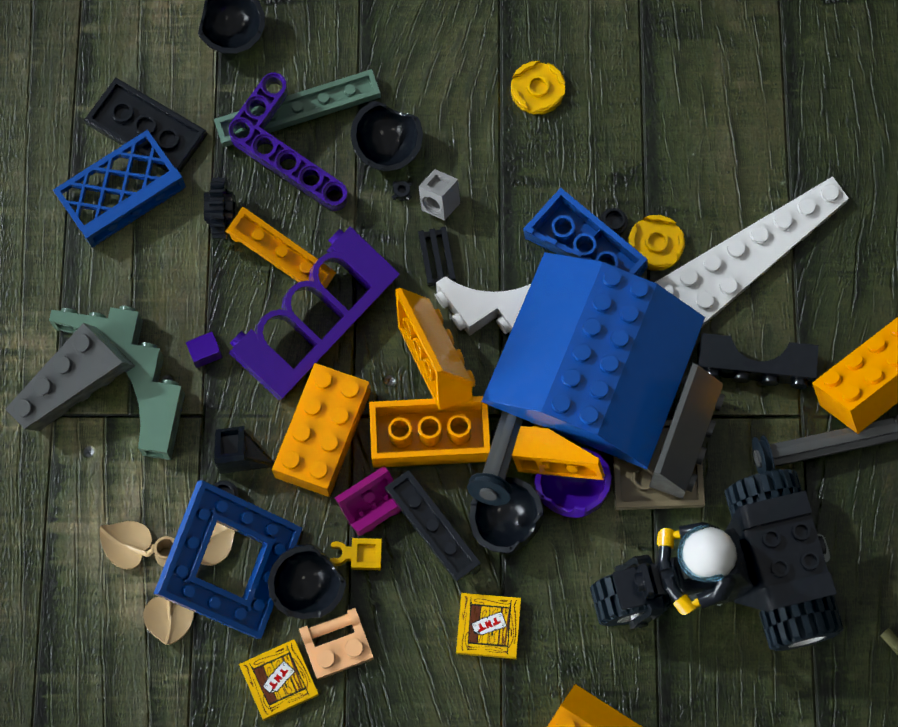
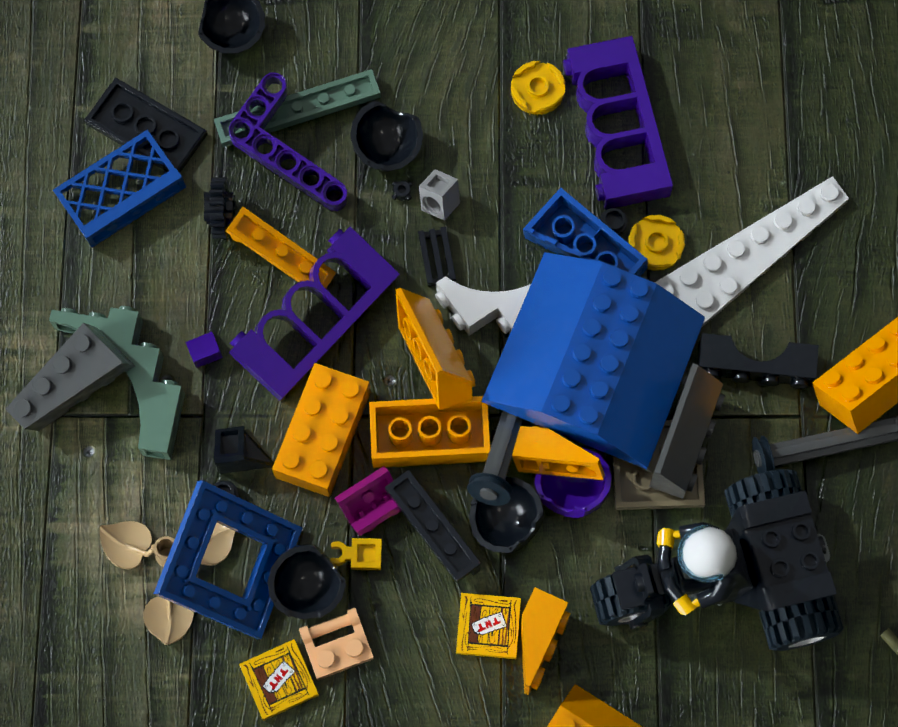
none -> light orange slope [521,587,571,695]
none -> dark purple fence [563,36,673,210]

